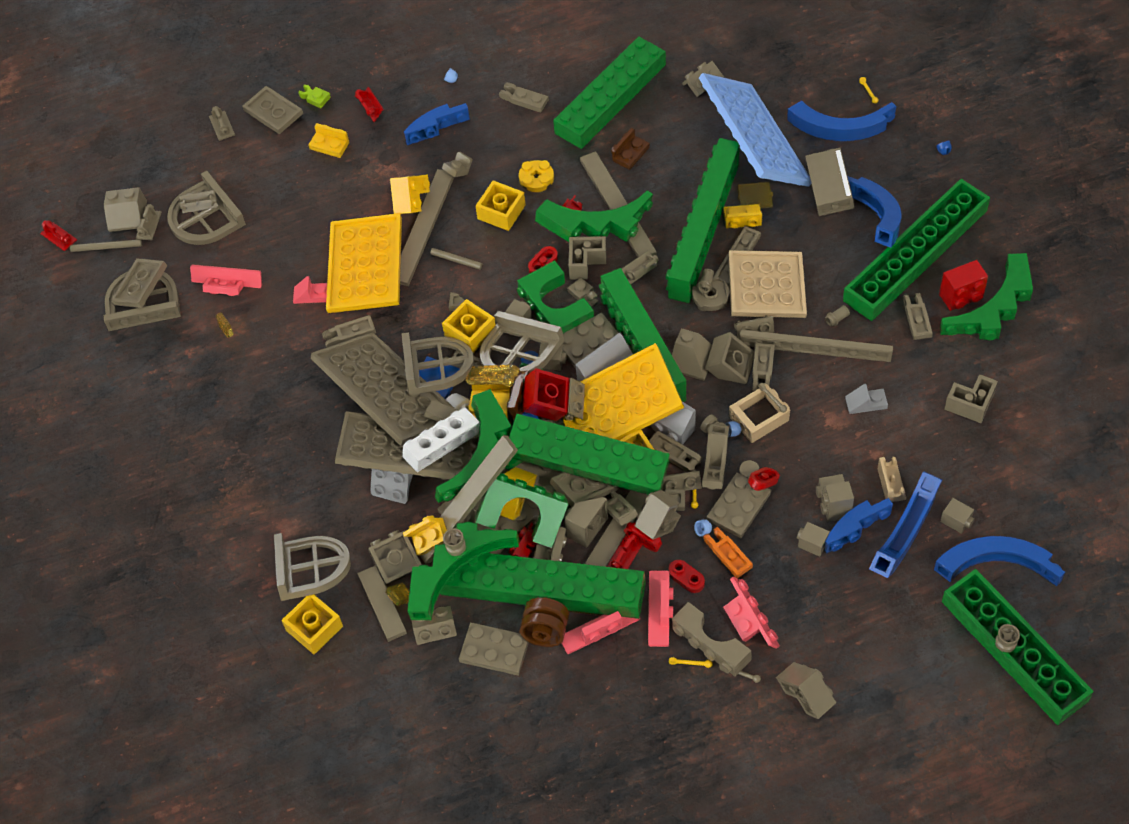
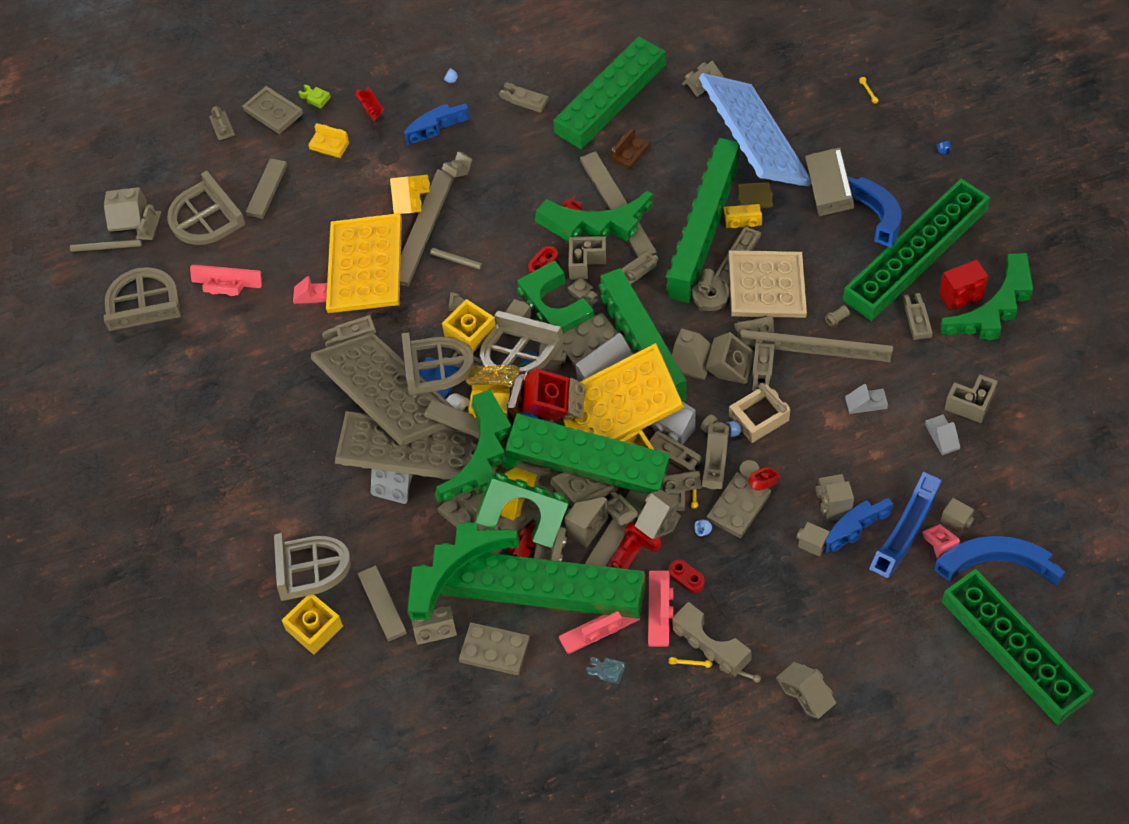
red hinge [40,220,77,251] -> none
dark tan plate [111,259,167,308] -> none
dark tan hinge [179,190,218,213] -> none
clear yellow tile [216,312,234,338] -> none
dark tan plate [368,530,422,584] -> none
clear yellow tile [385,583,410,606] -> none
white brick [402,407,480,473] -> none
yellow bracket [403,516,447,555] -> none
tile [420,435,518,563] -> none
dark tan wheel [443,528,466,556] -> none
yellow brick [476,181,526,231] -> none
yellow plate [519,160,554,192] -> none
reddish brown wheel [519,598,569,647] -> none
orange hinge [703,527,753,578] -> none
coral bracket [723,577,780,649] -> none
blue arch [787,101,896,141] -> none
tan hinge [877,457,906,502] -> none
dark tan wheel [995,624,1020,652] -> none
none -> dark tan tile [246,158,287,219]
none -> clear light blue plate [586,657,626,684]
none -> coral slope [922,524,960,559]
none -> light grey slope [925,415,960,455]

